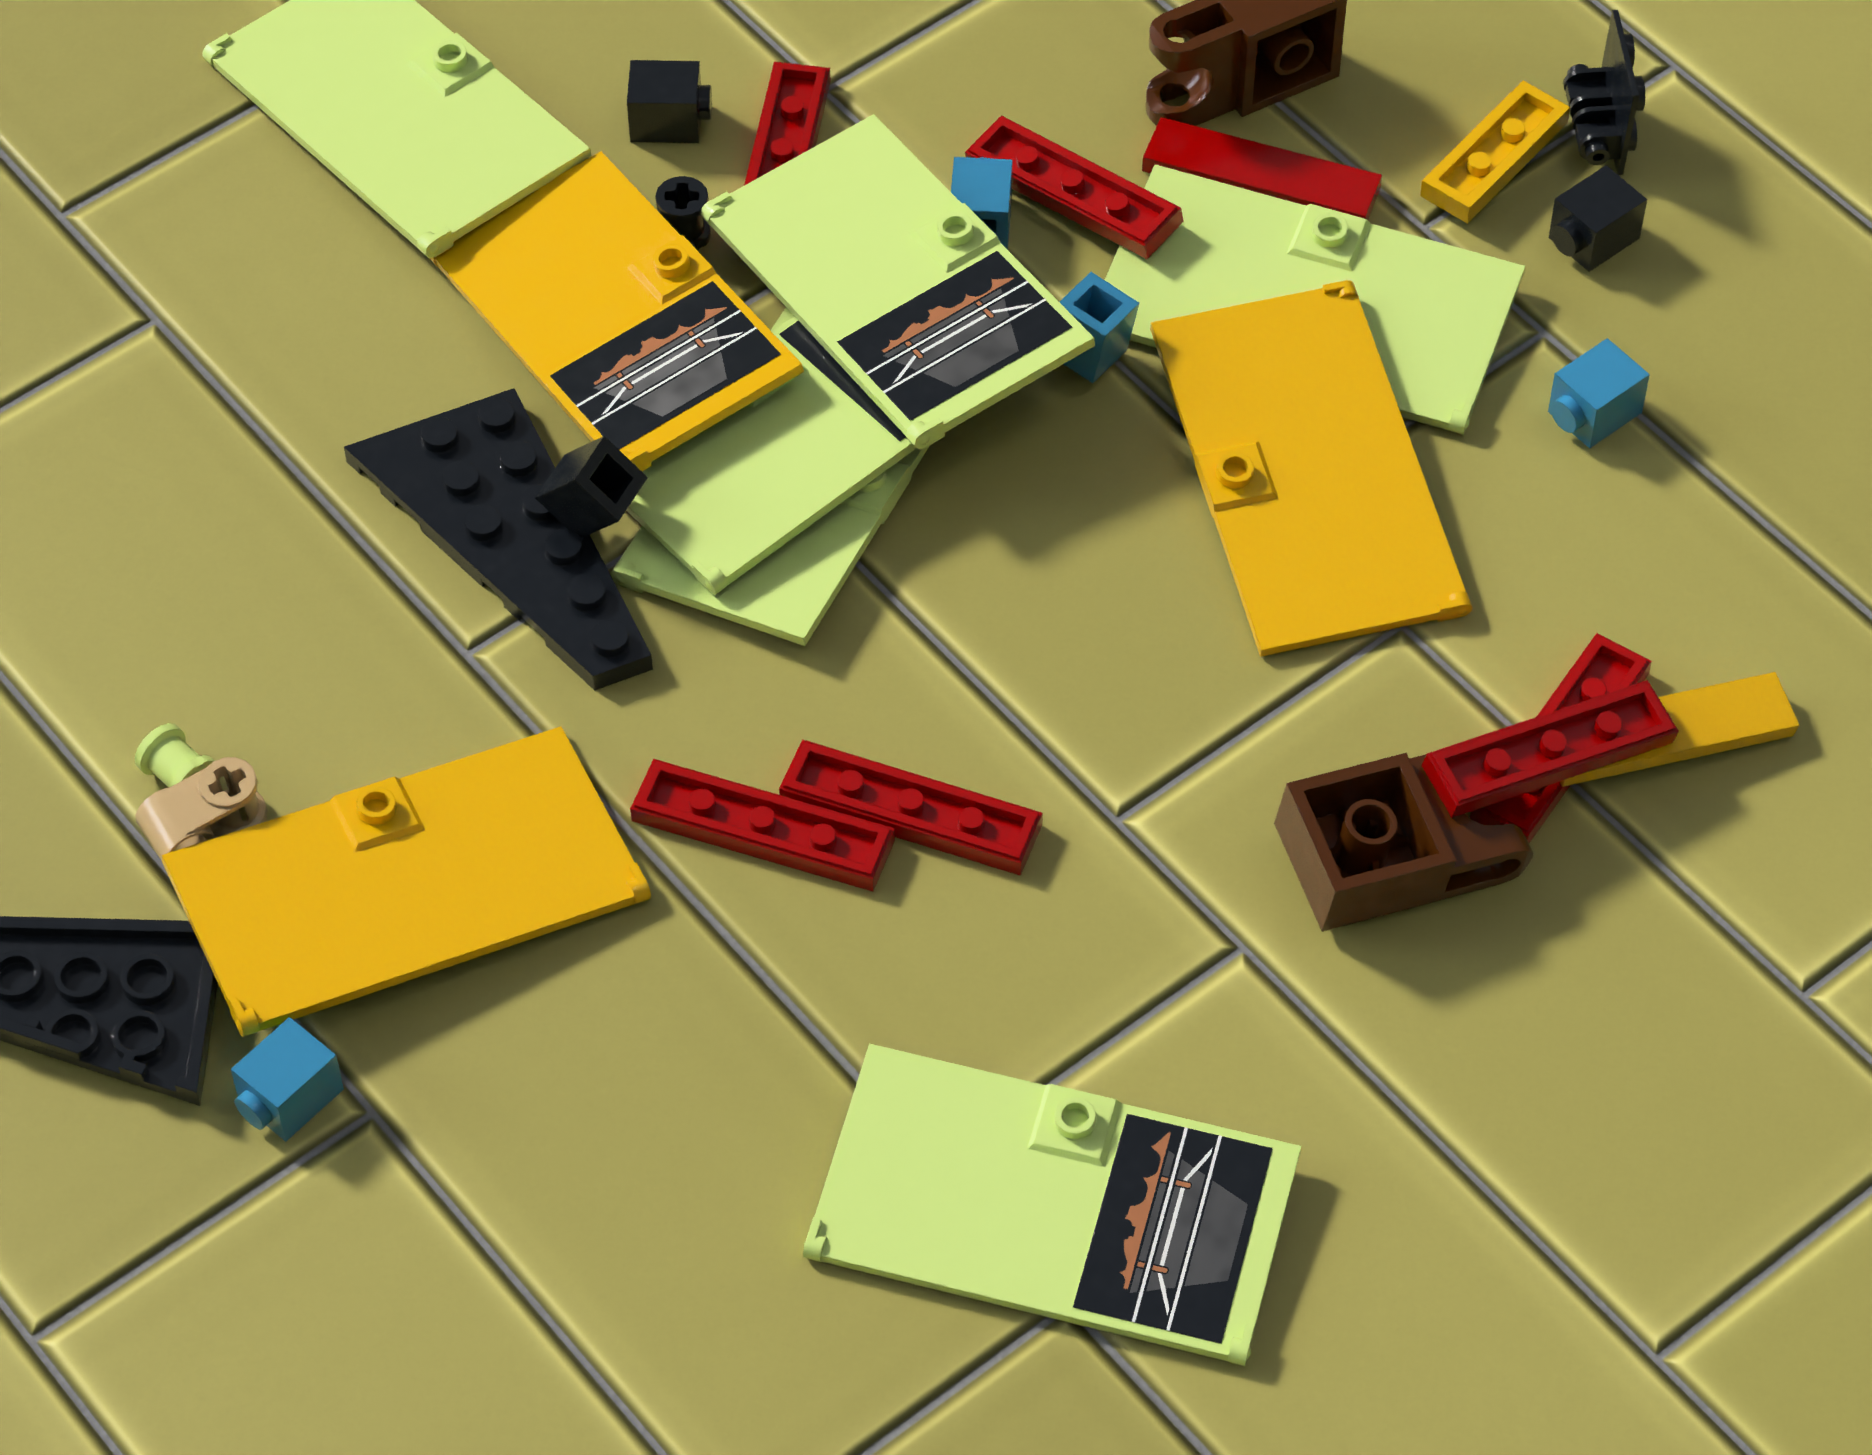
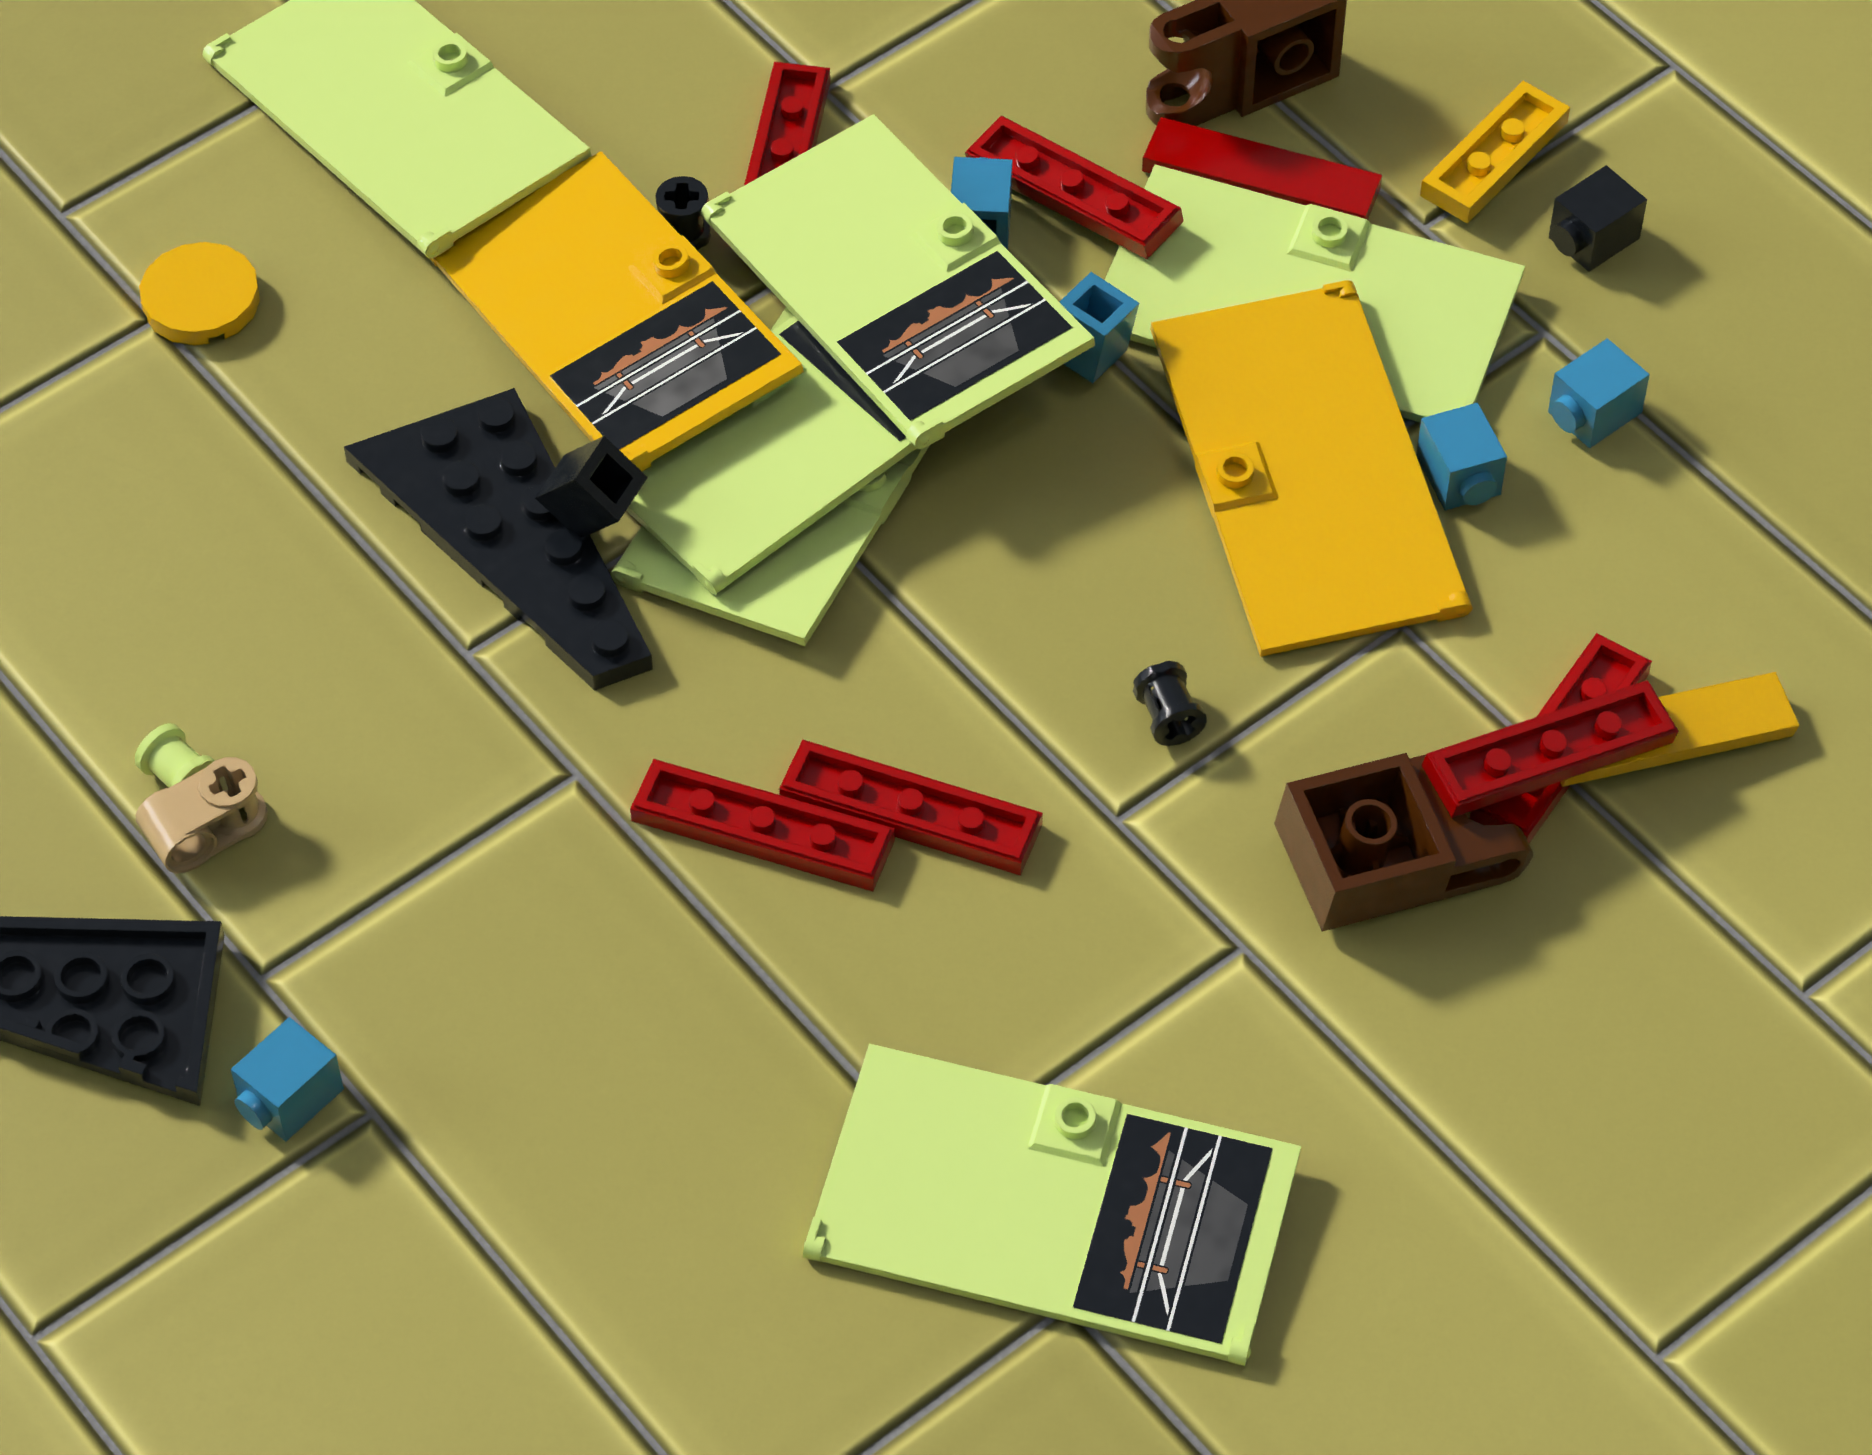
yellow door [162,726,651,1037] -> none
black brick [627,60,712,143] -> none
black hinge [1563,10,1645,175] -> none
none -> yellow tile [139,242,260,346]
none -> black bush [1133,661,1207,746]
none -> dark azure brick [1416,402,1507,511]

